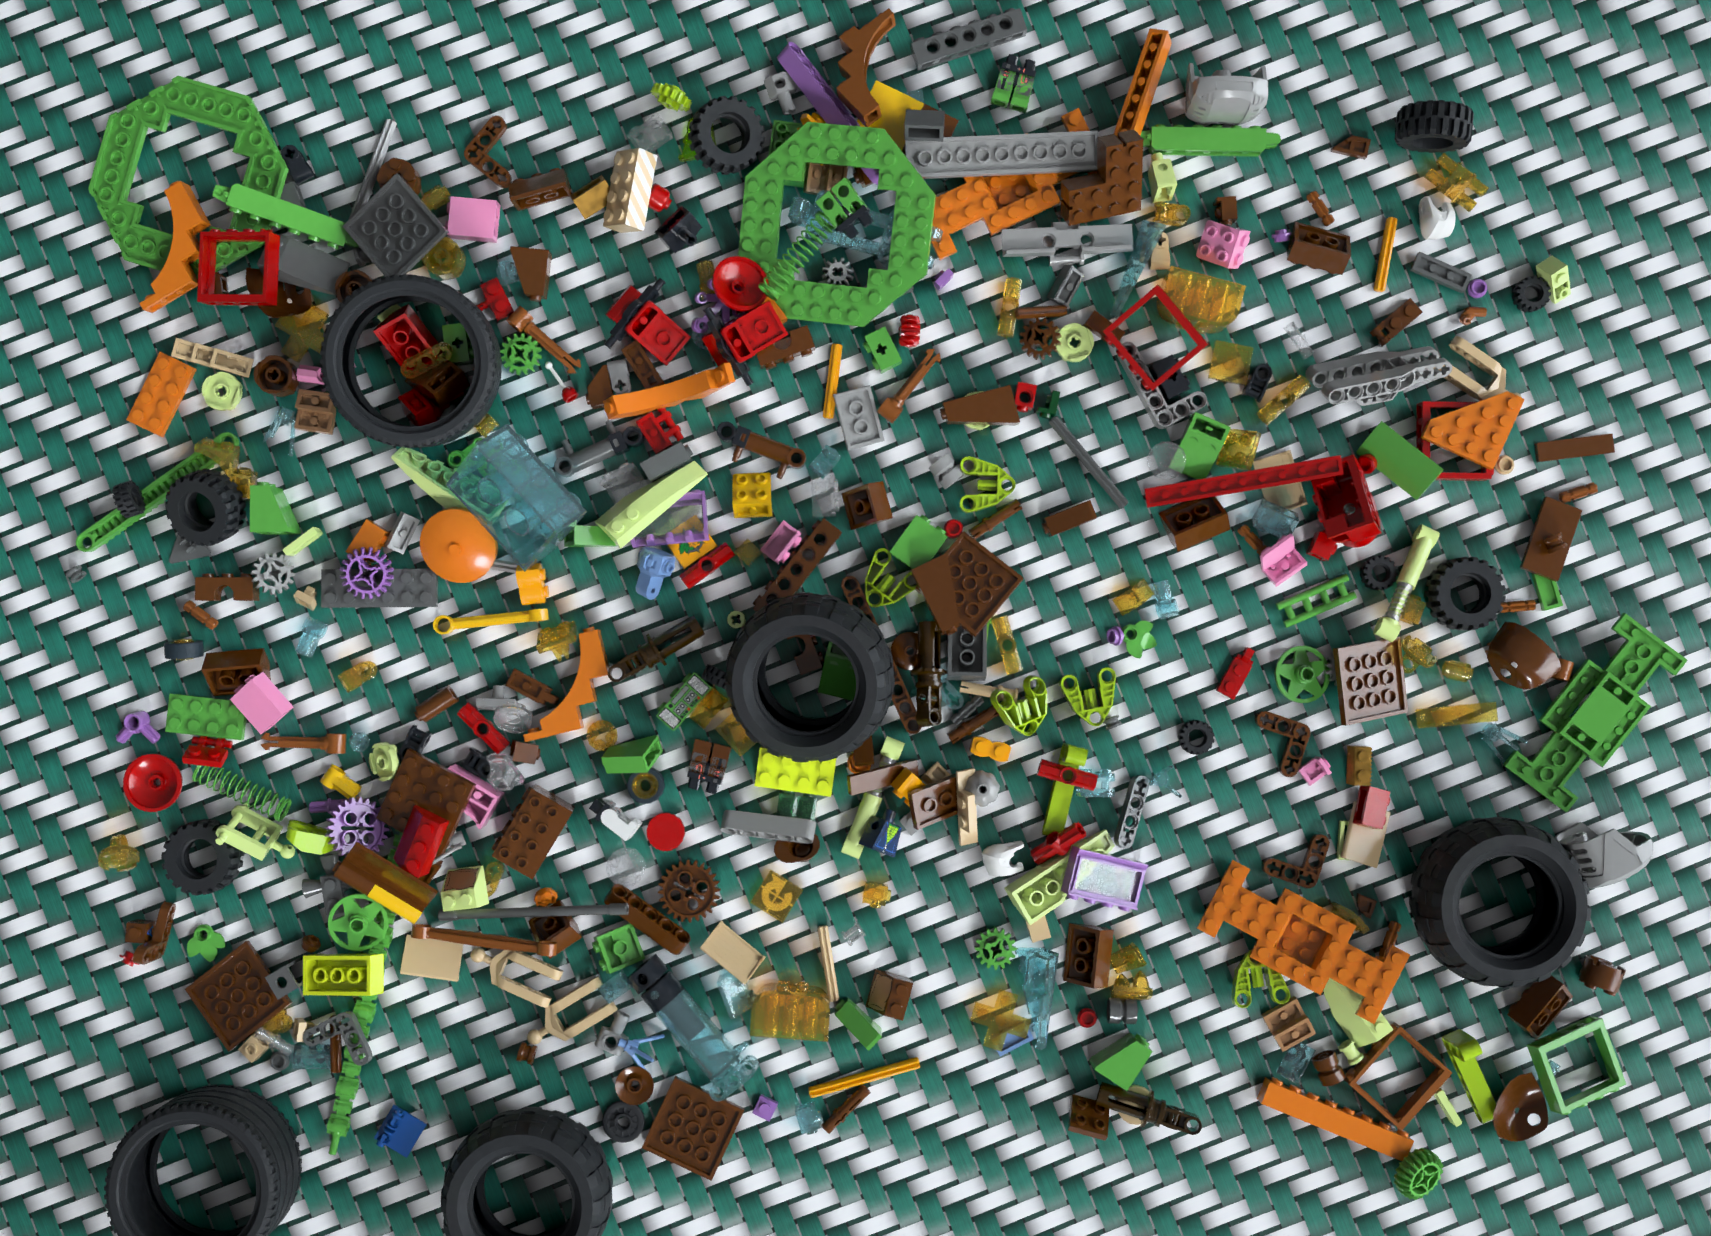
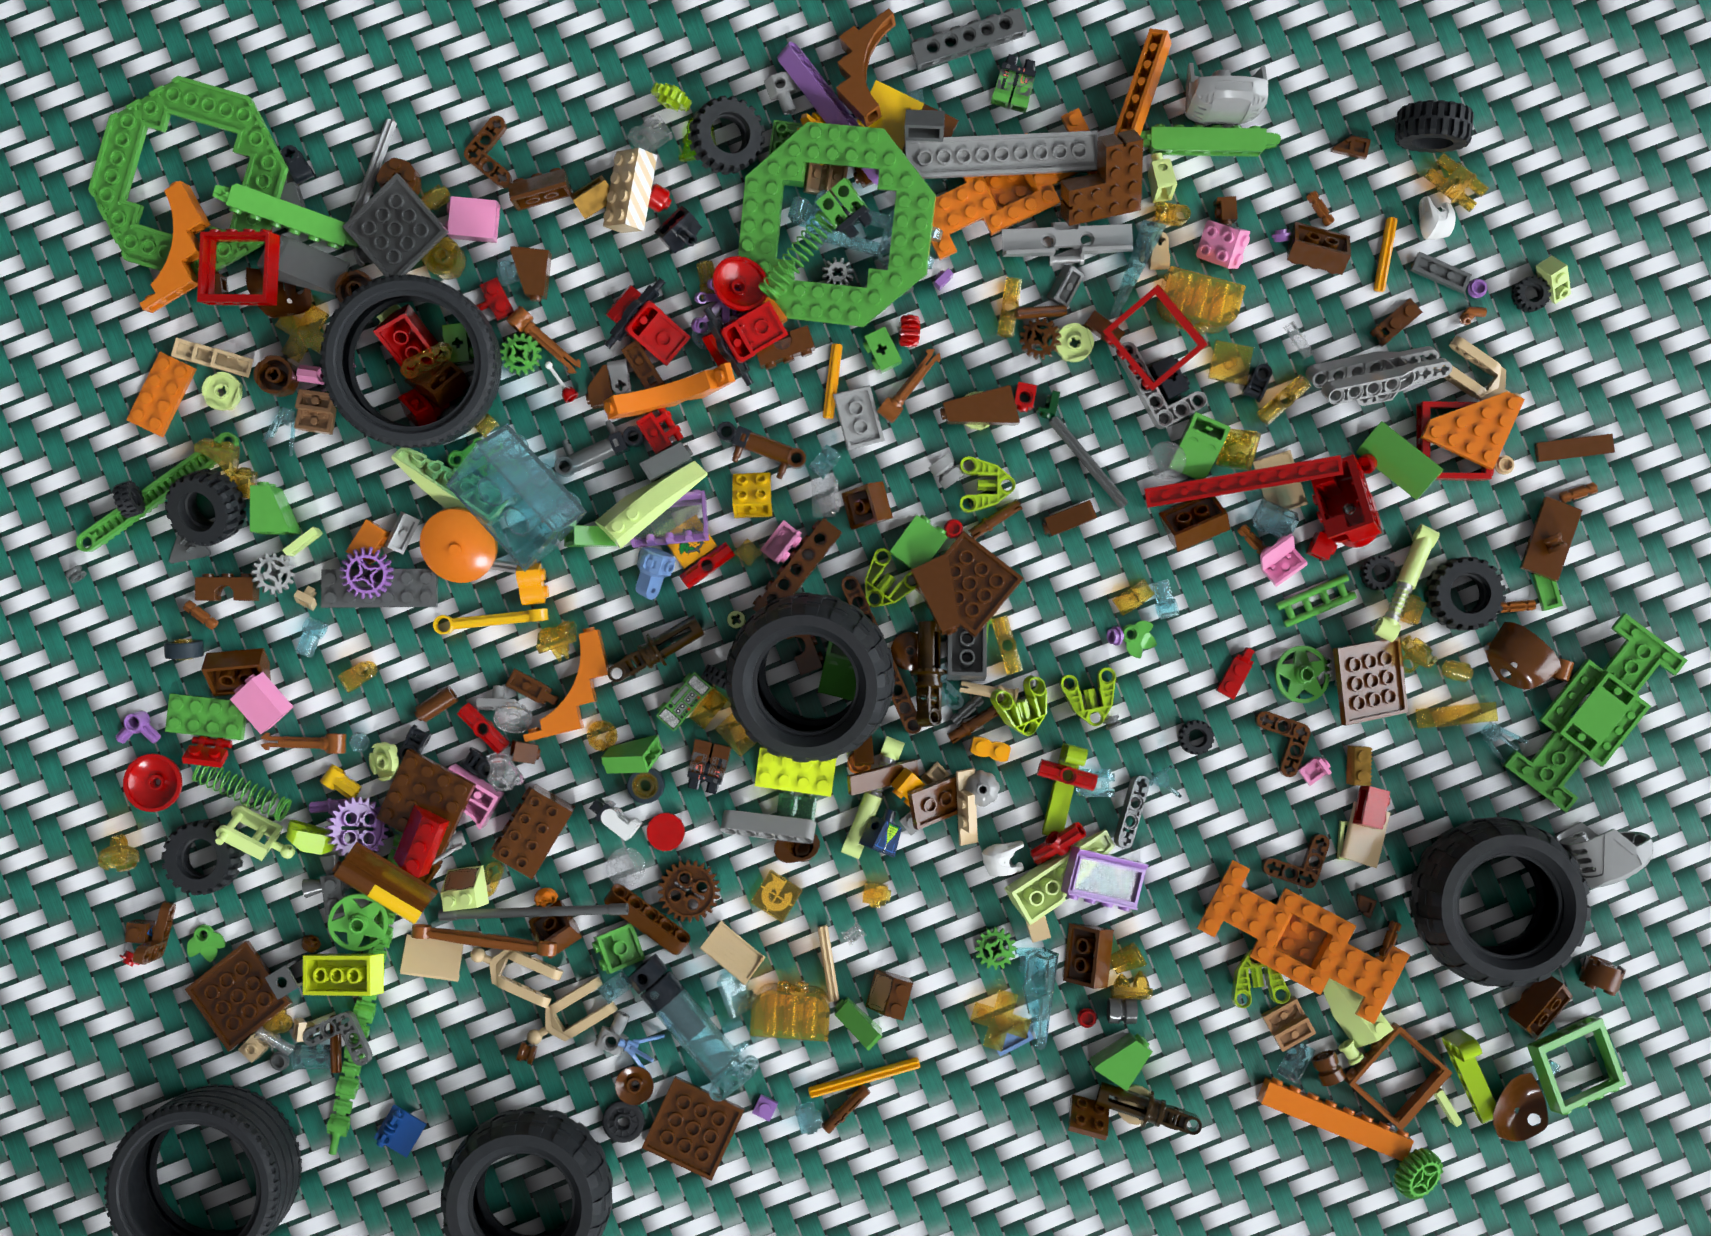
clear bracket [599,462,648,504] -> none
clear yellow slope [1330,901,1370,934] -> none

